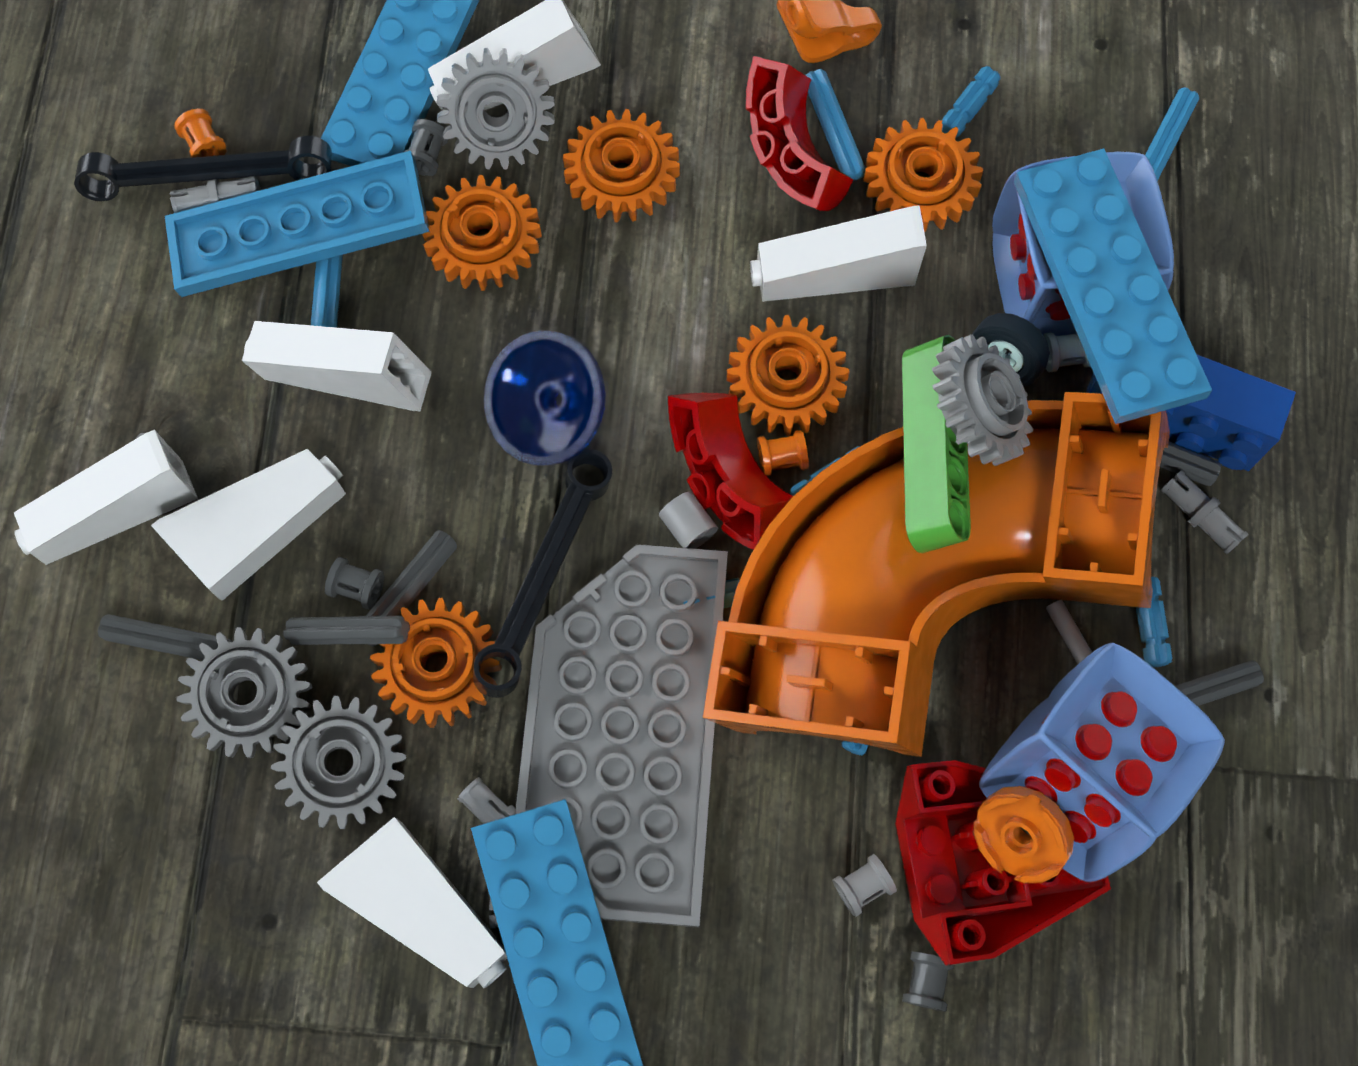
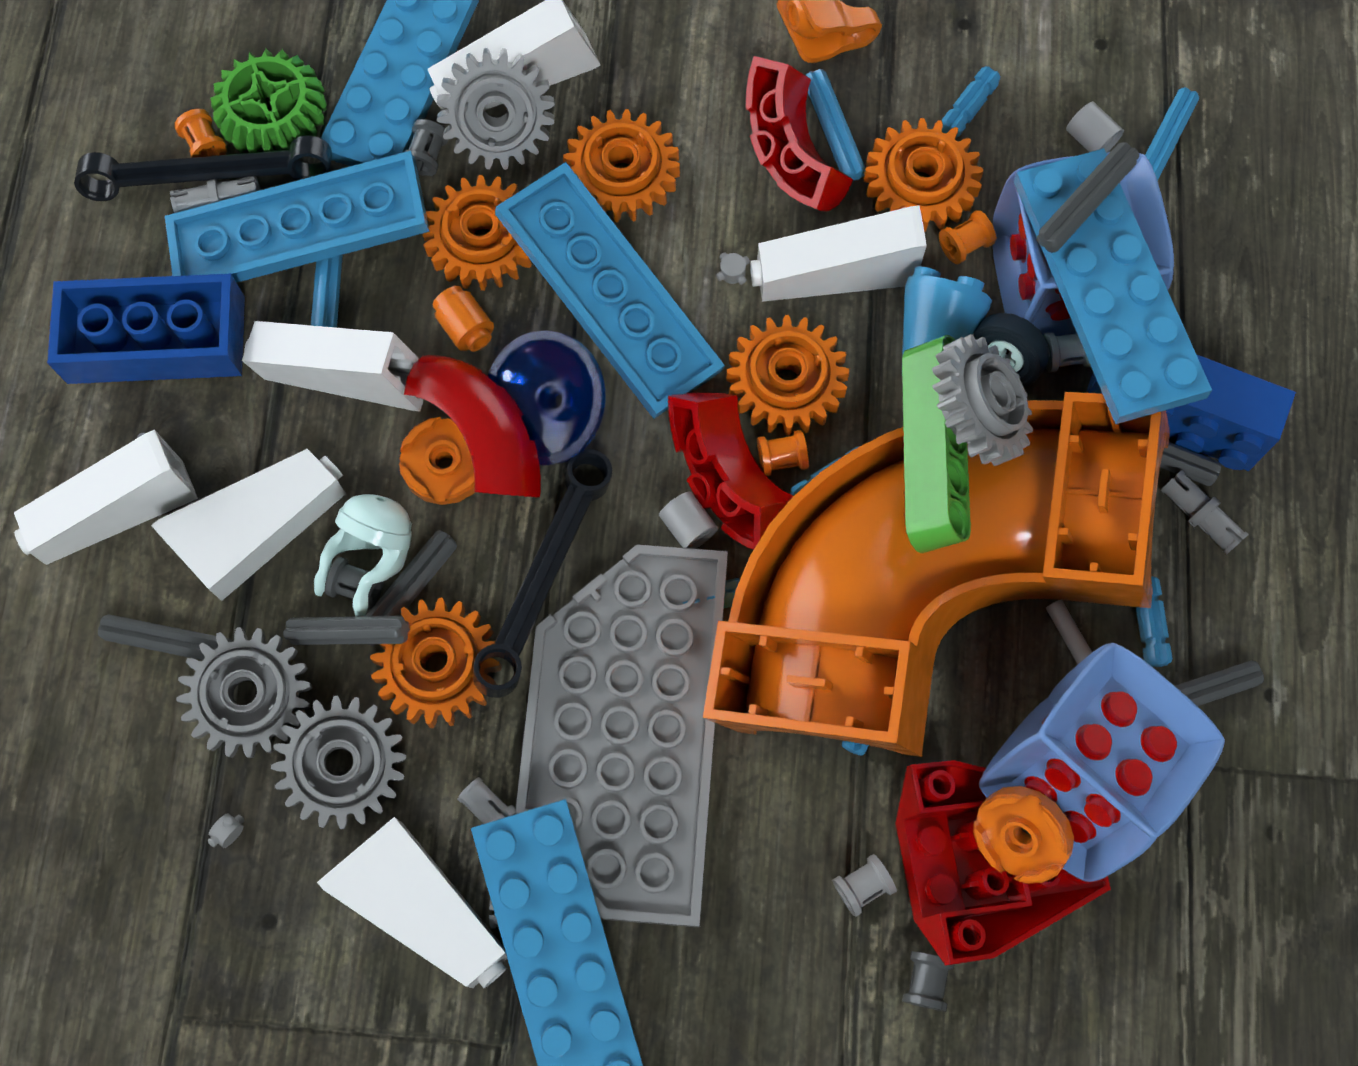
none -> blue brick [47,273,245,384]
none -> light grey piece [208,813,244,848]
none -> bright green gear [210,48,327,153]
none -> light aqua hair [314,494,412,616]
none -> orange plate [399,417,475,505]
none -> red brick [404,354,541,497]
none -> orange brick [433,286,494,352]
none -> dark azure plate [495,162,725,419]
none -> light grey piece [716,252,750,285]
none -> dark azure cone [902,266,992,356]
none -> orange bush [938,210,997,265]
none -> dark grey axle [1036,142,1139,253]
none -> light grey beam [1066,101,1124,152]

